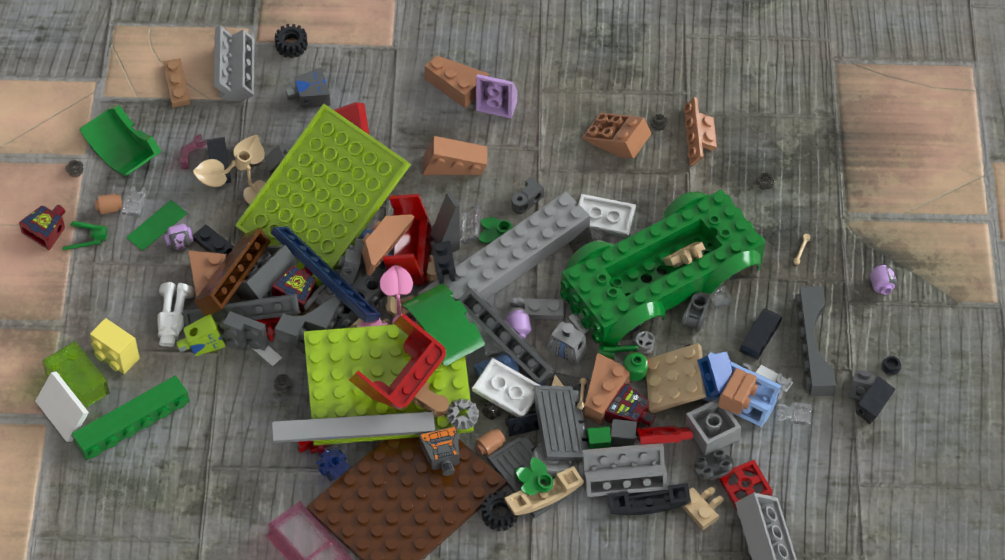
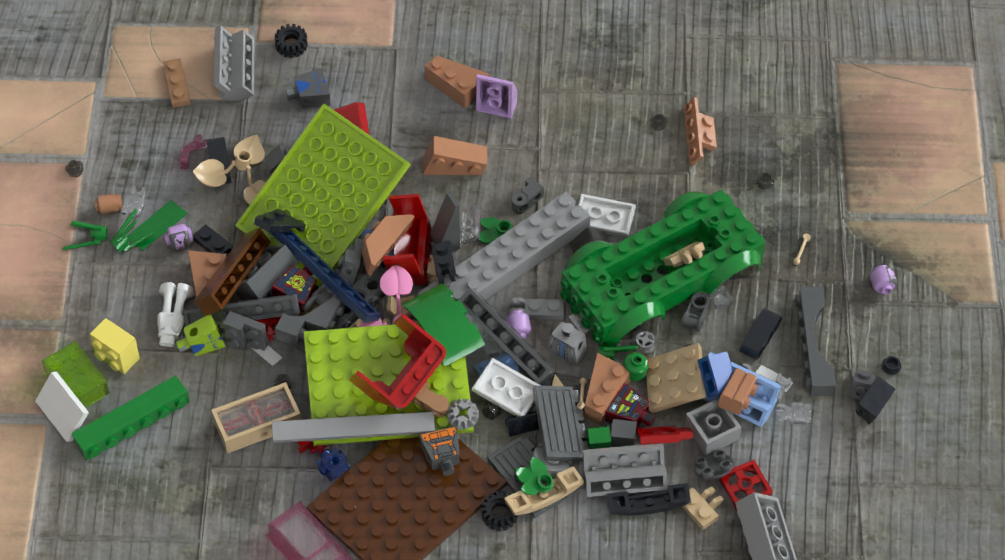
dark red torso [19,205,66,250] -> none
green panel [79,105,162,176] -> none
nougat brick [475,429,506,457] -> none
nougat slope [582,113,652,159] -> none
none -> green plant [110,209,154,252]
none -> brick [211,382,301,454]
none -> black wing [254,209,306,232]

